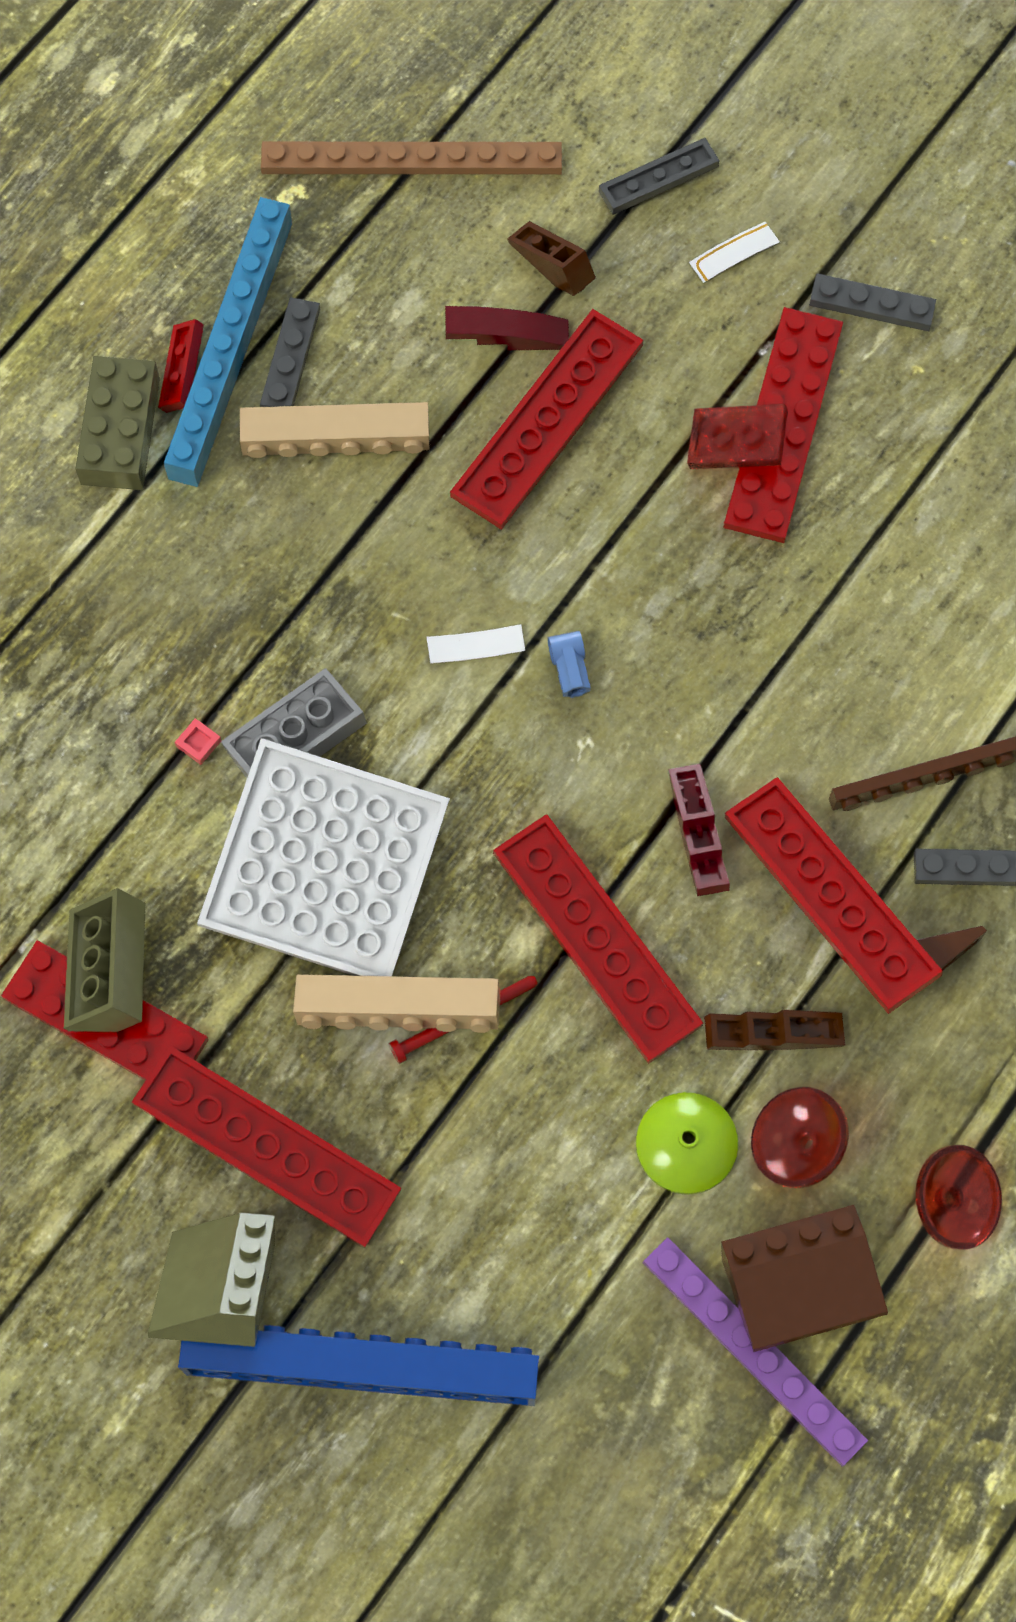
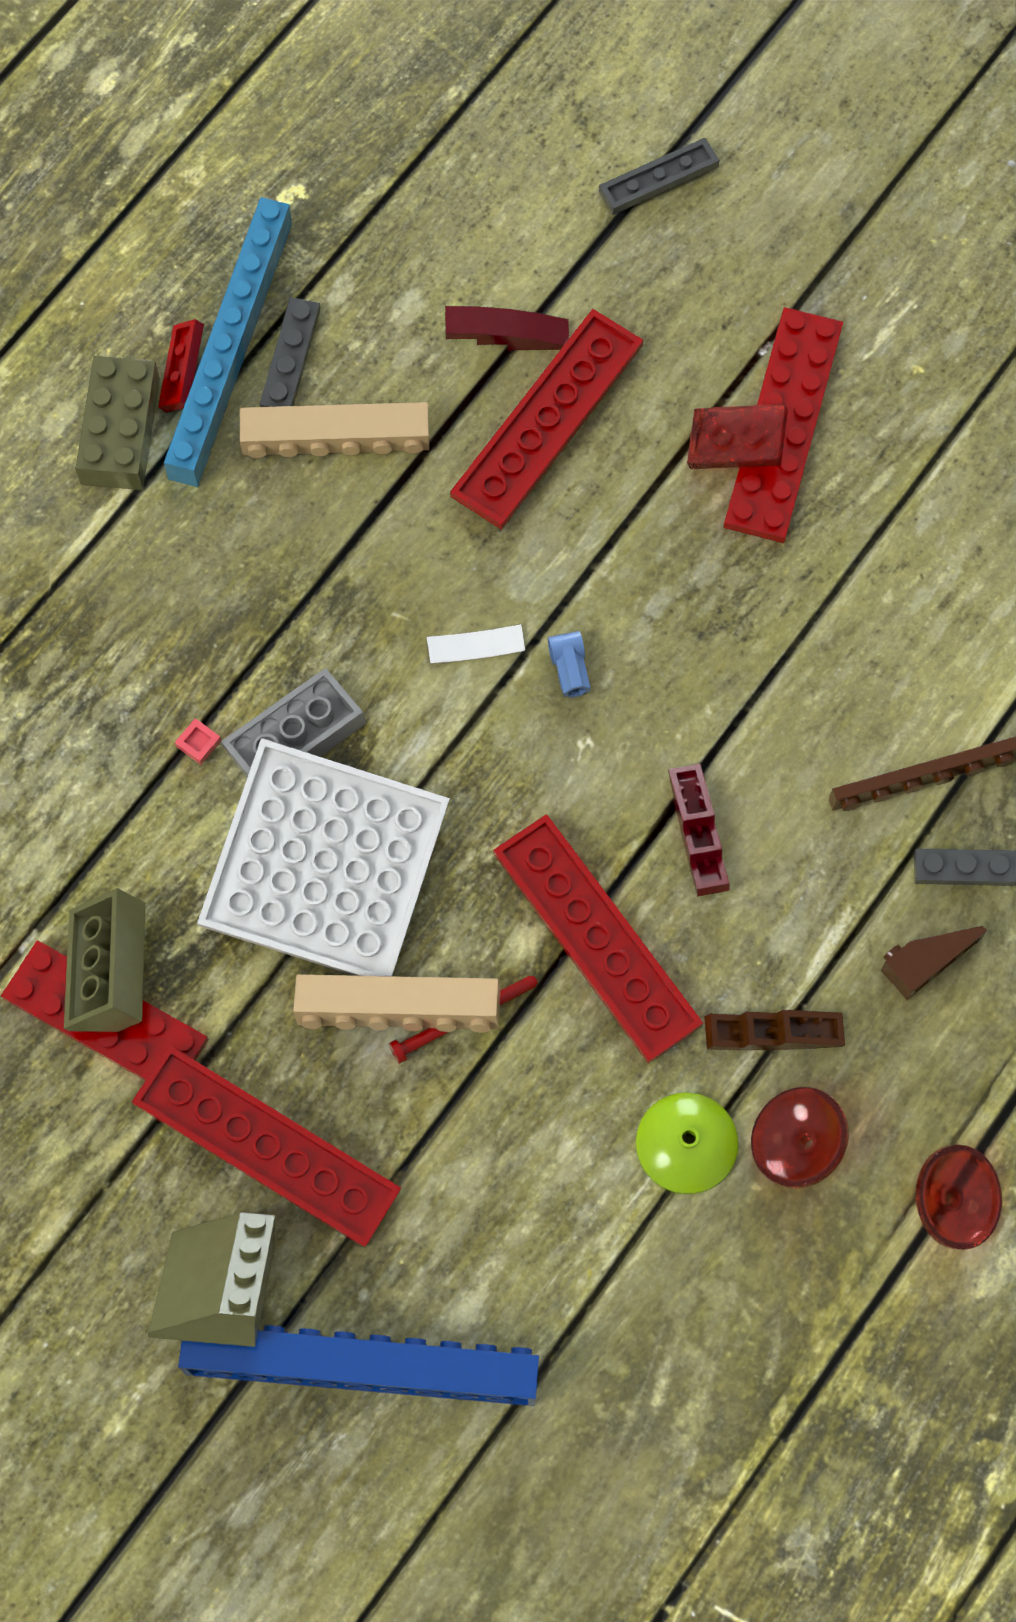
medium nougat plate [261,141,562,175] -> none
reddish brown slope [507,221,596,296] -> none
medium lavender plate [643,1237,868,1467] -> none
white sticker [689,222,780,283] -> none
reddish brown slope [721,1205,888,1352] -> none
red plate [725,777,943,1014] -> none
dark grey plate [809,274,937,332] -> none

